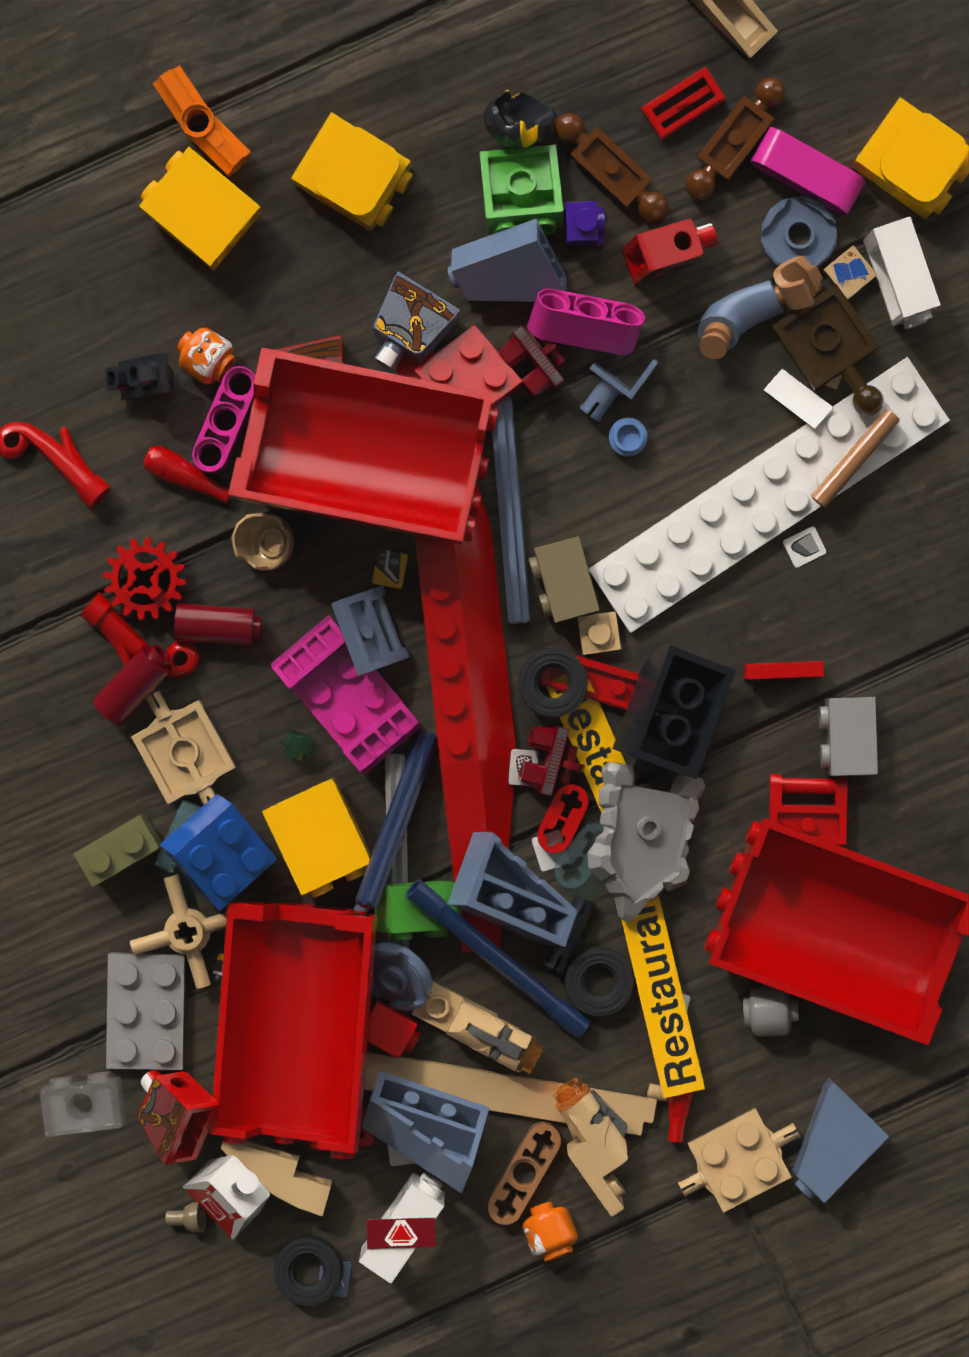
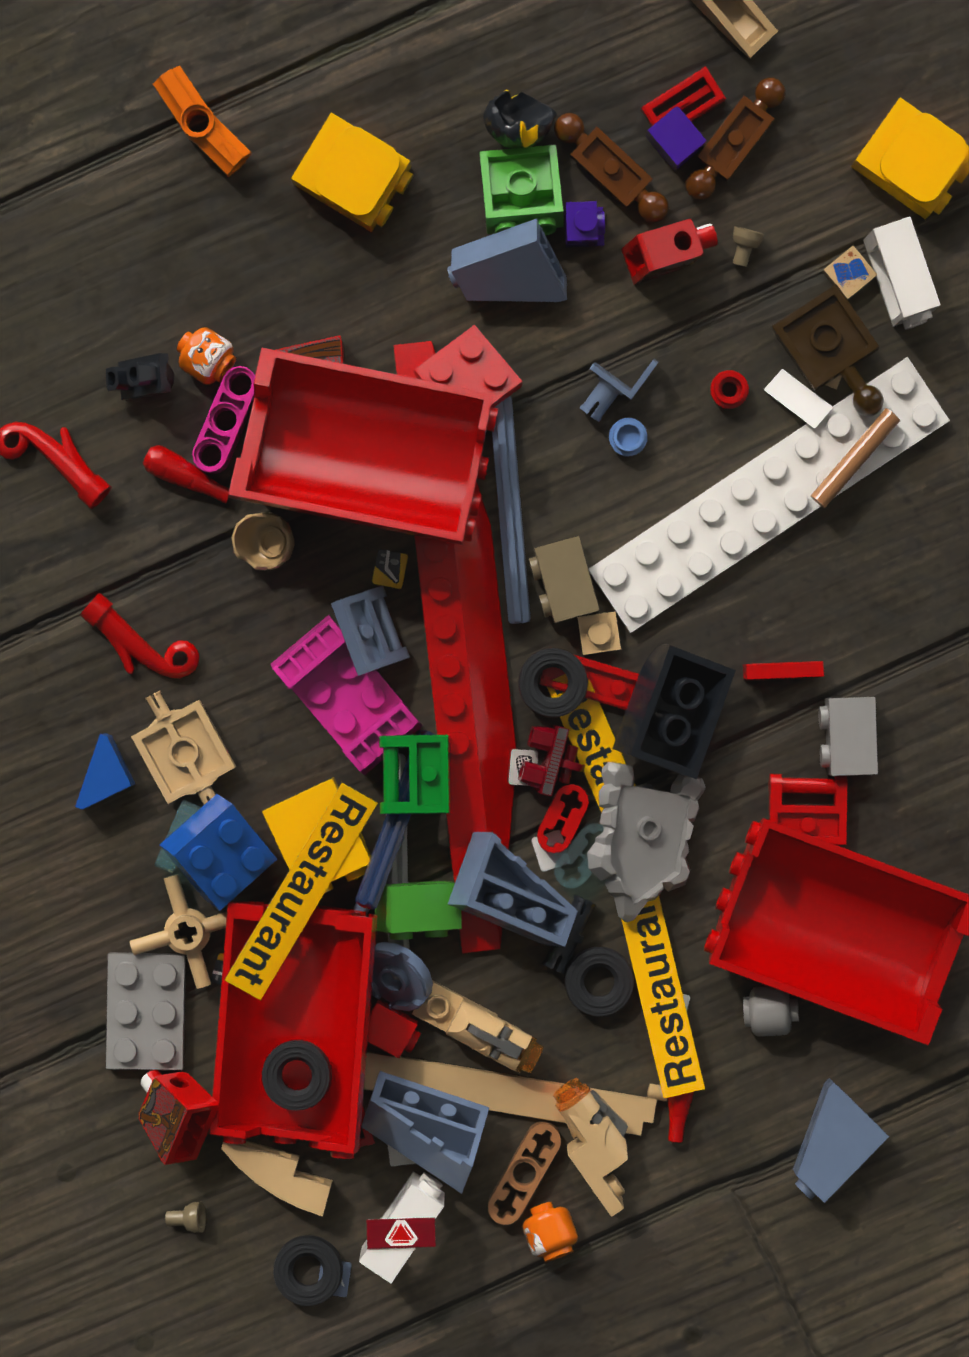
clear brick [40,1072,127,1137] -> none
olive brick [73,813,162,887] -> none
dark red brick [93,645,172,725] -> none
red gear [102,537,188,620] -> none
yellow brick [139,147,263,271] -> none
dark red brick [174,603,262,647] -> none
white torso [183,1155,270,1240] -> none
clear green plate [280,729,317,761] -> none
torso [373,271,460,372] -> none
dark blue piece [405,879,590,1038] -> none
dark red hips [499,325,566,398] -> none
dark pink beam [527,288,645,355] -> none
tan plate [678,1108,800,1213] -> none
piece [698,256,823,359] -> none
dark pink beam [750,127,866,216] -> none
sand blue tile [760,196,837,268] -> none
white sticker [783,526,826,567] -> none
none -> blue slope [75,733,135,810]
none -> yellow sticker [225,783,378,1000]
none -> black tyre [262,1040,332,1111]
none -> green plate [379,735,450,814]
none -> dark purple panel [646,107,707,172]
none -> red plate [710,370,749,409]
none -> dark tan piece [732,226,764,267]

